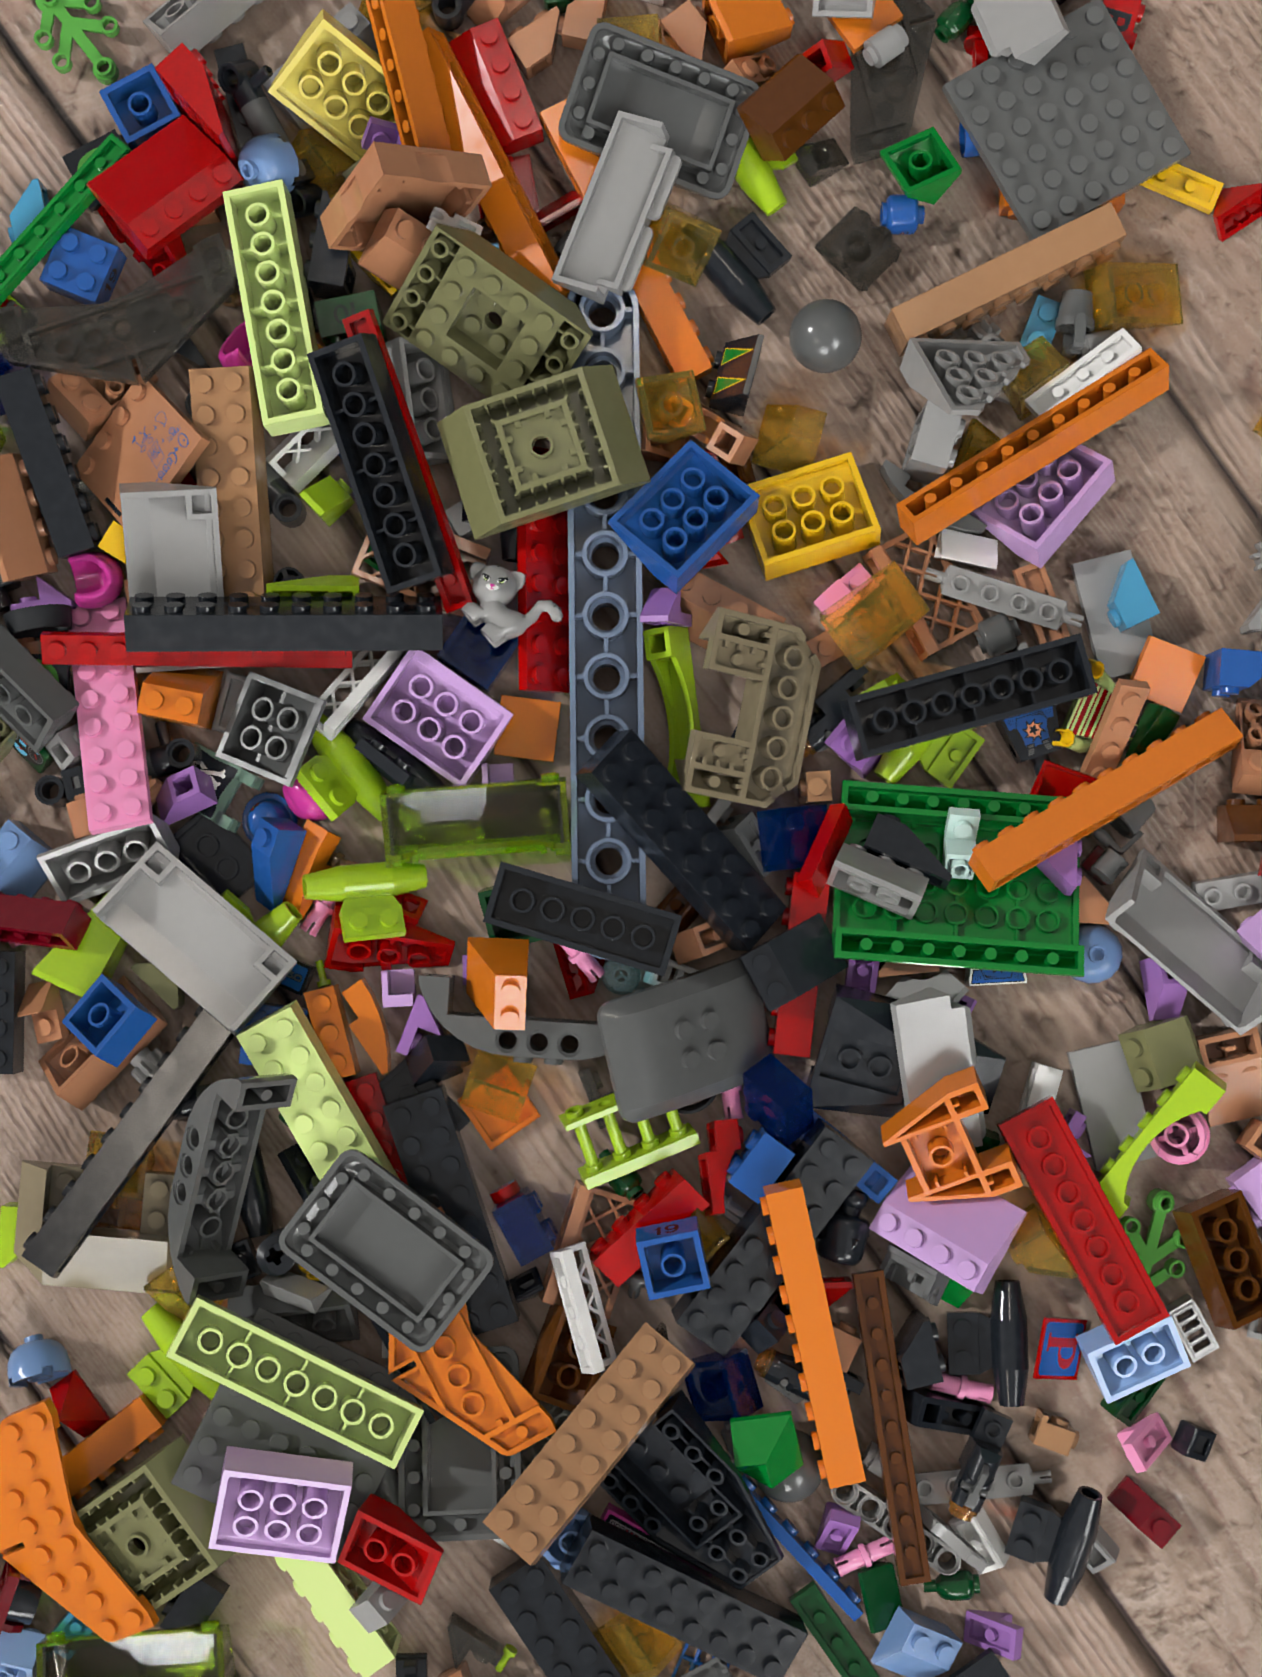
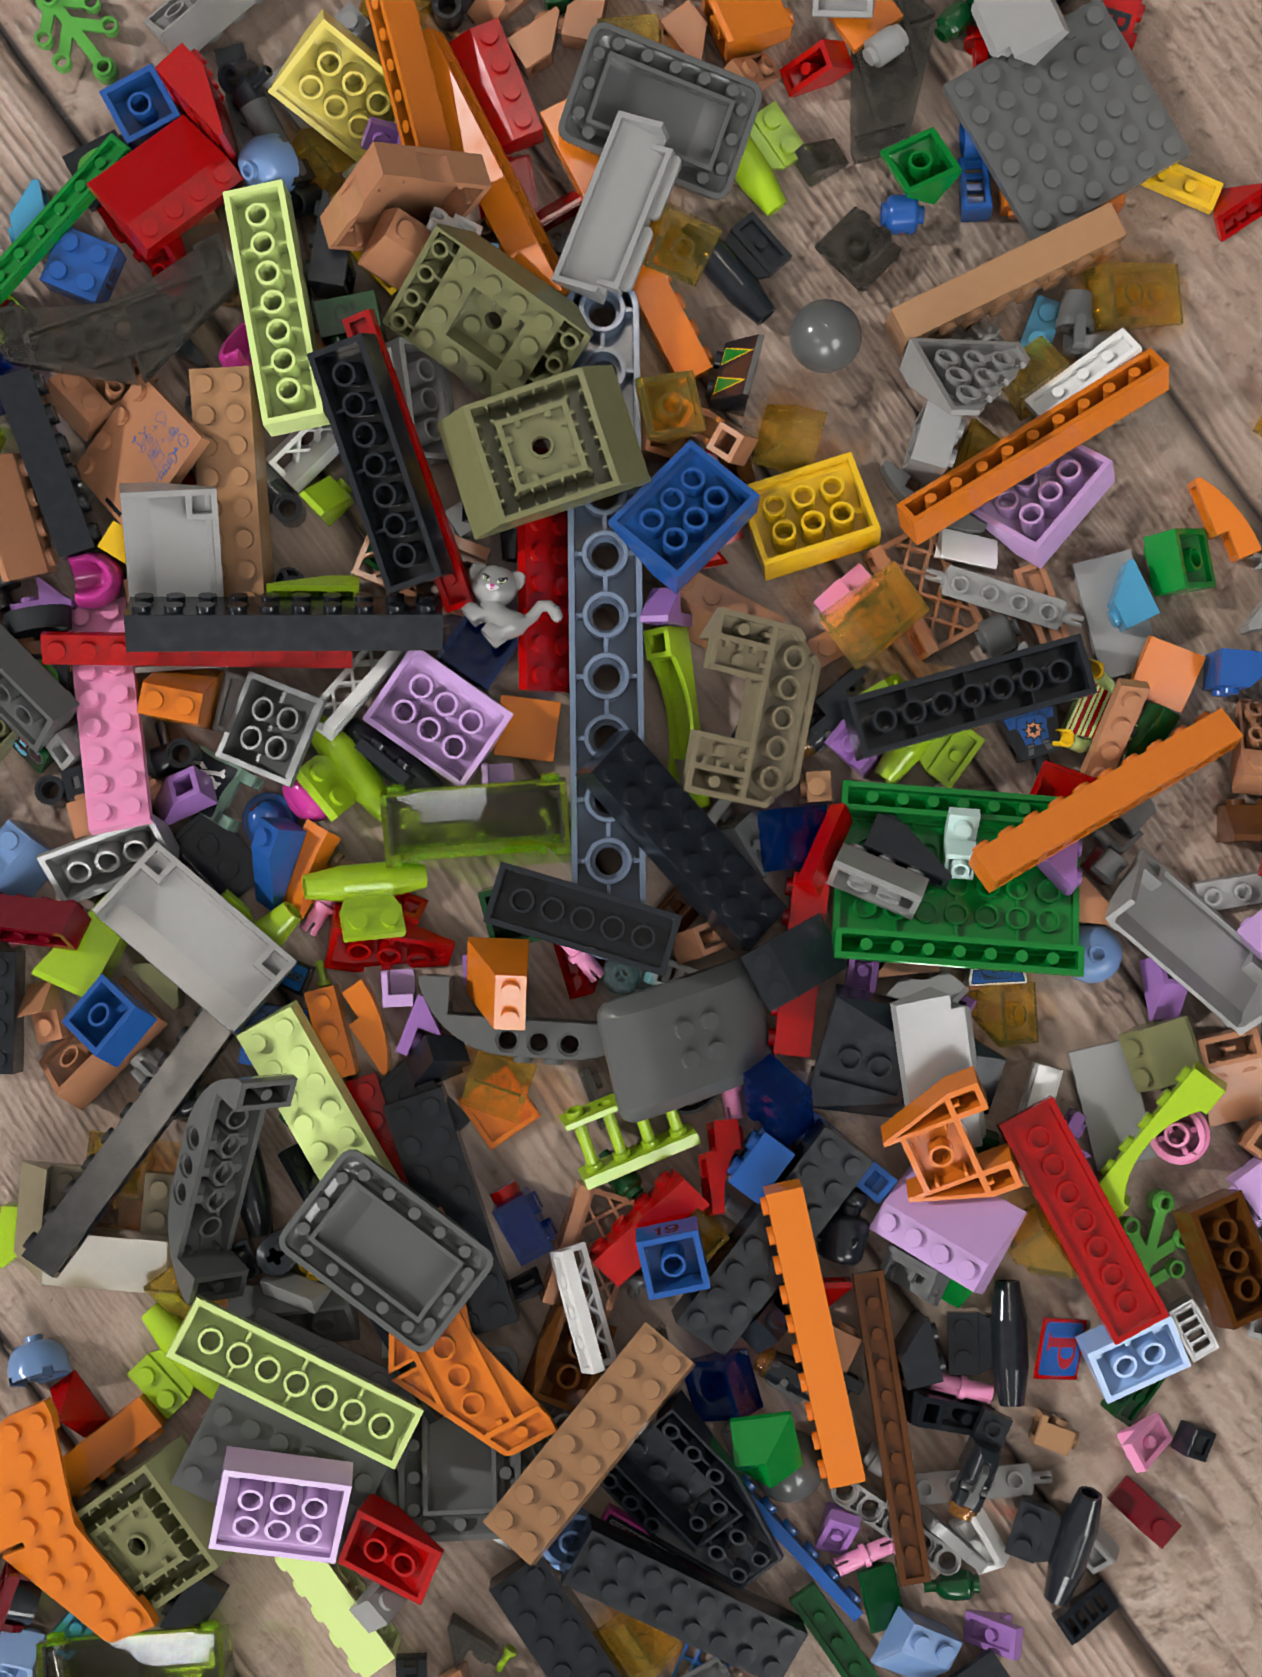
reddish brown slope [736,54,846,161] -> none
none -> blue slope [957,156,993,222]
none -> clear yellow slope [970,982,1039,1048]
none -> black slope [1051,1580,1119,1646]
none -> green slope [1143,528,1216,597]
none -> orange slope [1187,477,1262,563]

